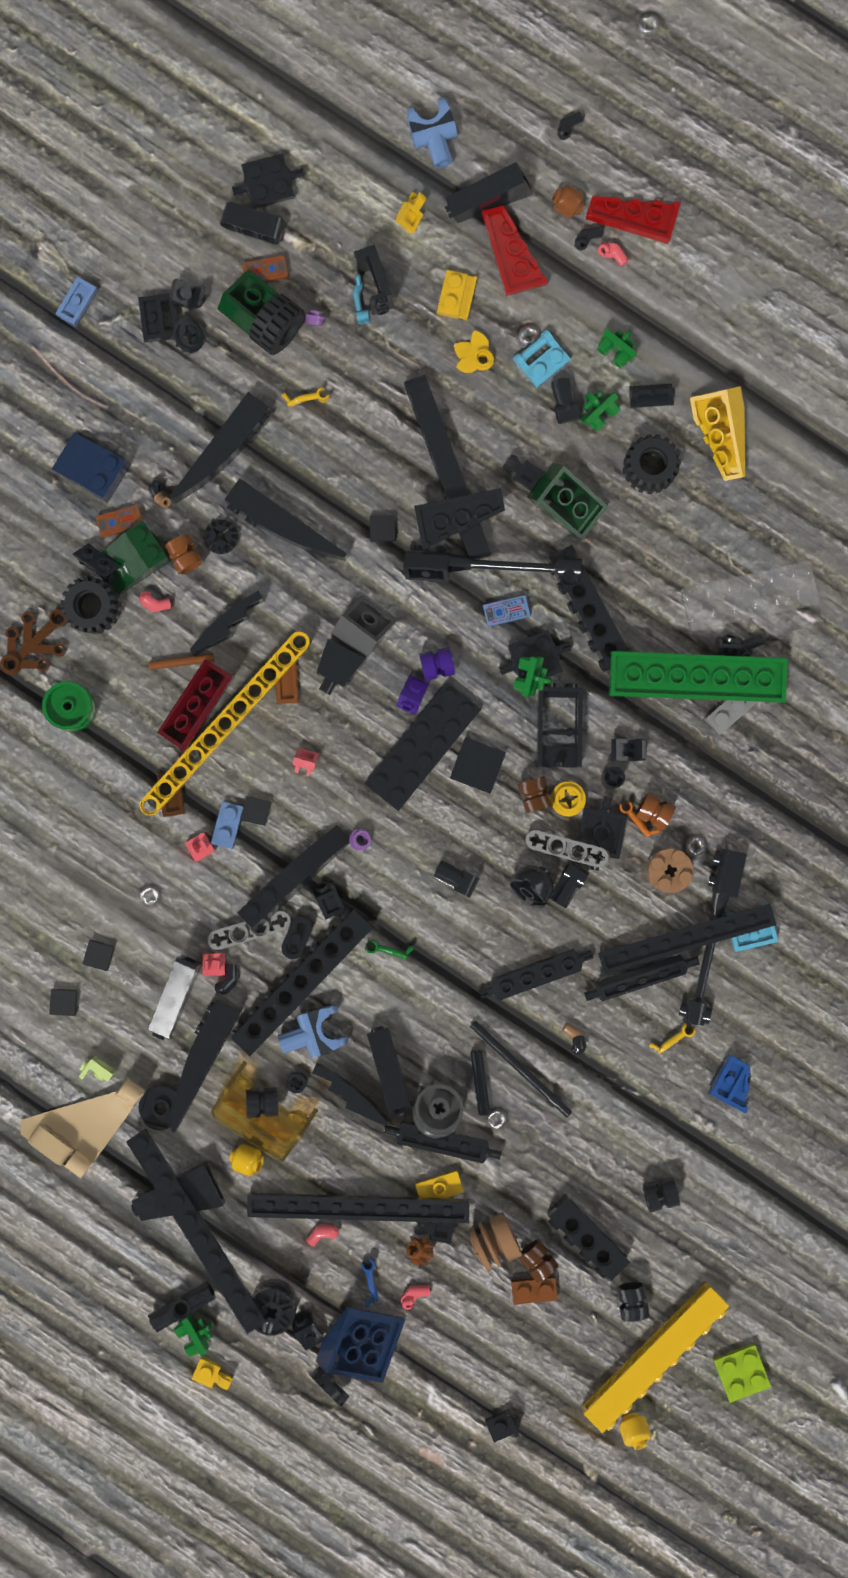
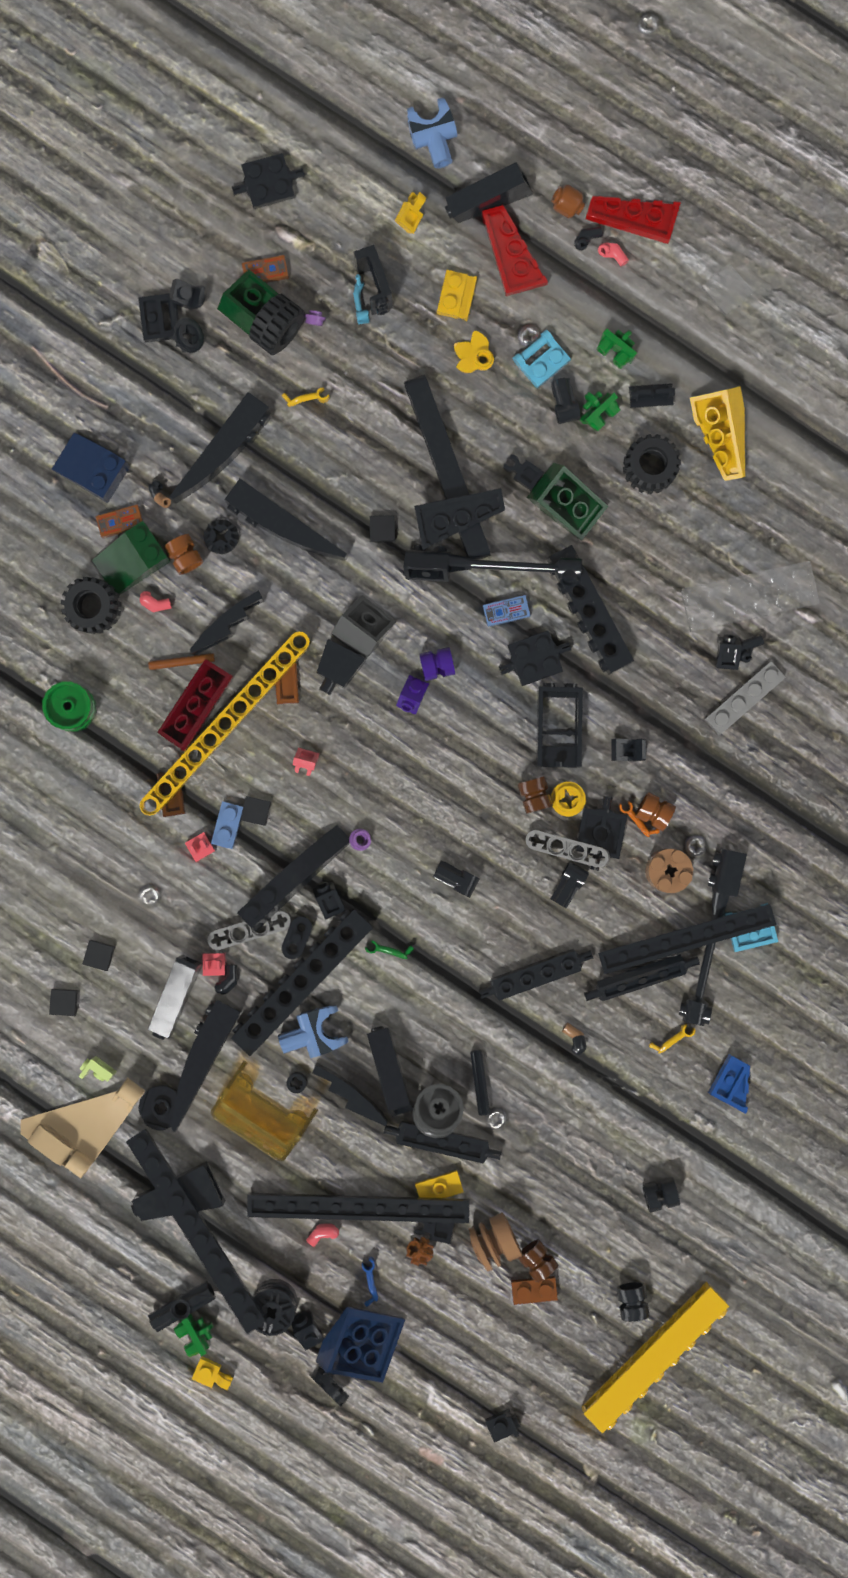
reddish brown plant [0,609,67,675] -> none
medium blue plate [55,276,98,327] -> none
black hinge [72,543,120,583] -> none
black beam [220,202,286,245] -> none
yellow head [229,1144,264,1177] -> none
black wheel [246,1087,278,1119] -> none
black plate [364,682,481,811] -> none
coral arm [401,1285,430,1310] -> none
black tile [449,737,506,794] -> none
black bar [470,1020,572,1118] -> none
black cylinder [509,865,554,908] -> none
green hips [513,656,552,697] -> none
black brick [547,1194,630,1281] -> none
black arm [557,111,583,140] -> none
black wheel [601,766,625,789] -> none
green plate [609,651,788,703] -> none
yellow head [619,1412,651,1450] -> none
lime plate [712,1343,771,1403] -> none

